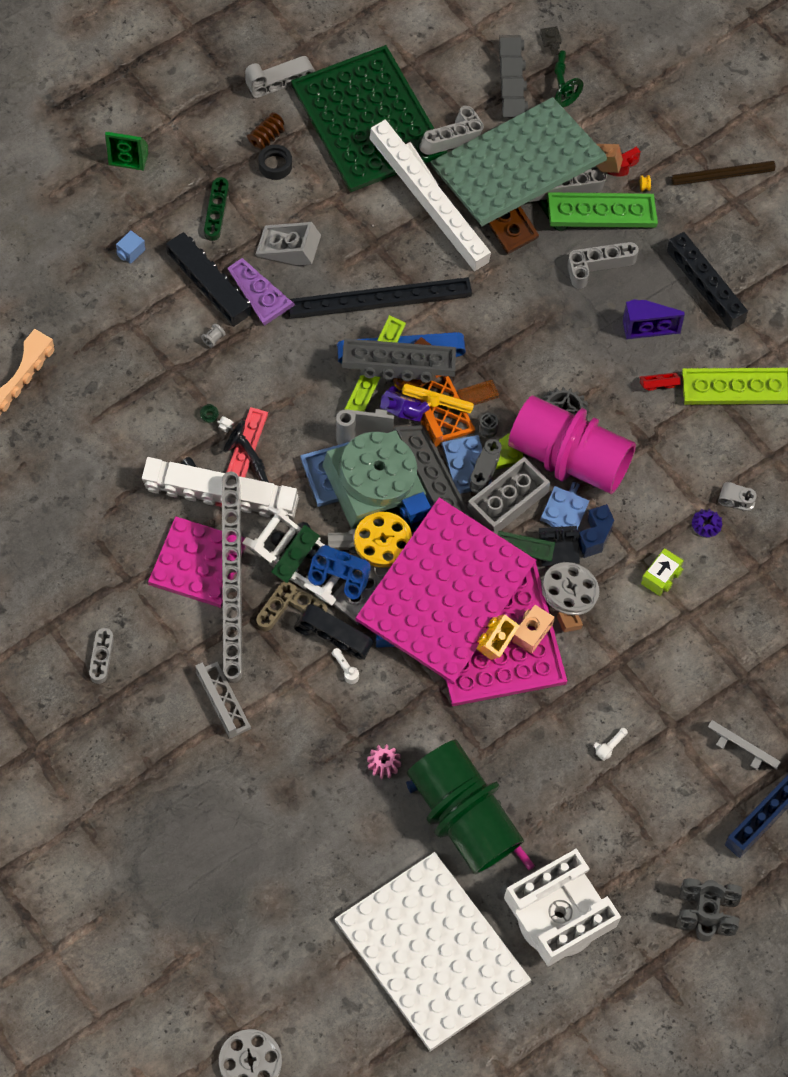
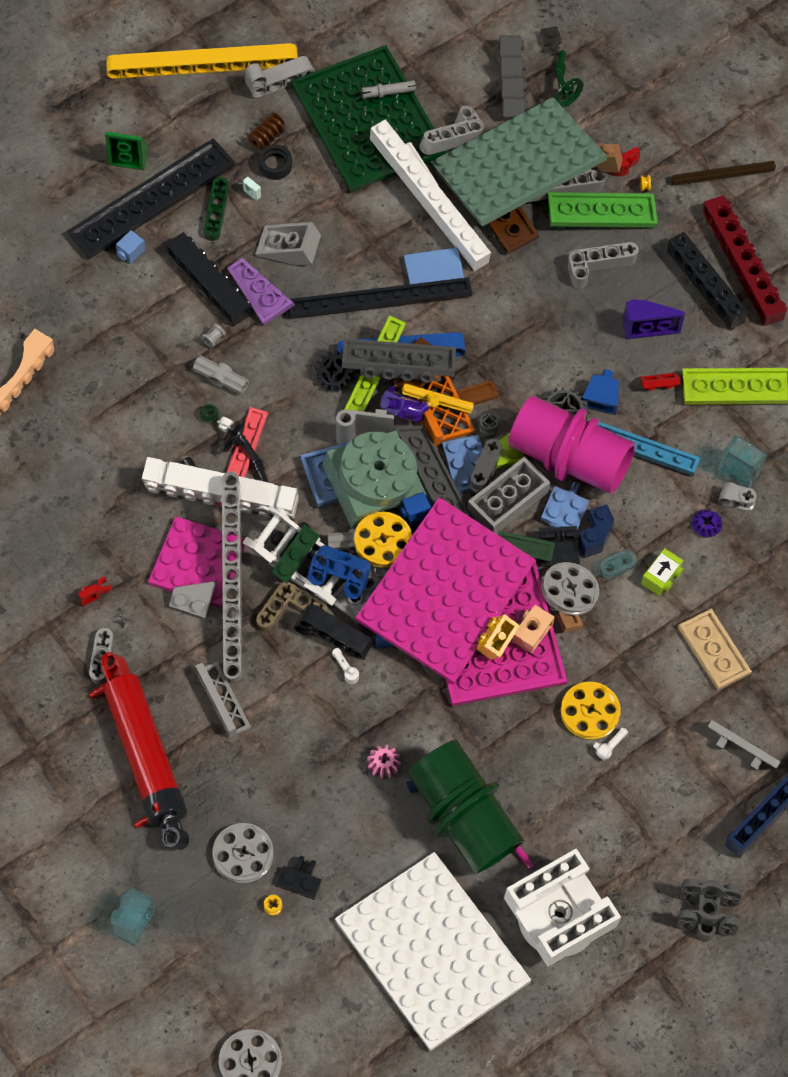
none -> black plate [68,138,235,259]
none -> red plate [78,577,112,607]
none -> red piece [89,652,190,850]
none -> yellow beam [106,43,298,79]
none -> clear light blue brick [110,887,155,946]
none -> light grey wing [169,581,217,618]
none -> light grey piece [193,356,249,395]
none -> light grey wedge [212,823,273,883]
none -> light aqua tile [243,177,261,201]
none -> yellow bush [264,895,282,916]
none -> black hinge [276,856,322,900]
none -> black gear [315,350,356,392]
none -> light grey pin [362,80,416,99]
none -> medium blue tile [404,248,464,284]
none -> yellow wedge [561,682,620,740]
none -> blue torso [582,369,619,415]
none -> dark azure plate [598,422,700,477]
none -> clear light blue plate [600,550,636,578]
none -> tan tile [678,608,752,691]
none -> dark red brick [702,195,787,327]
none -> clear light blue brick [718,435,767,488]

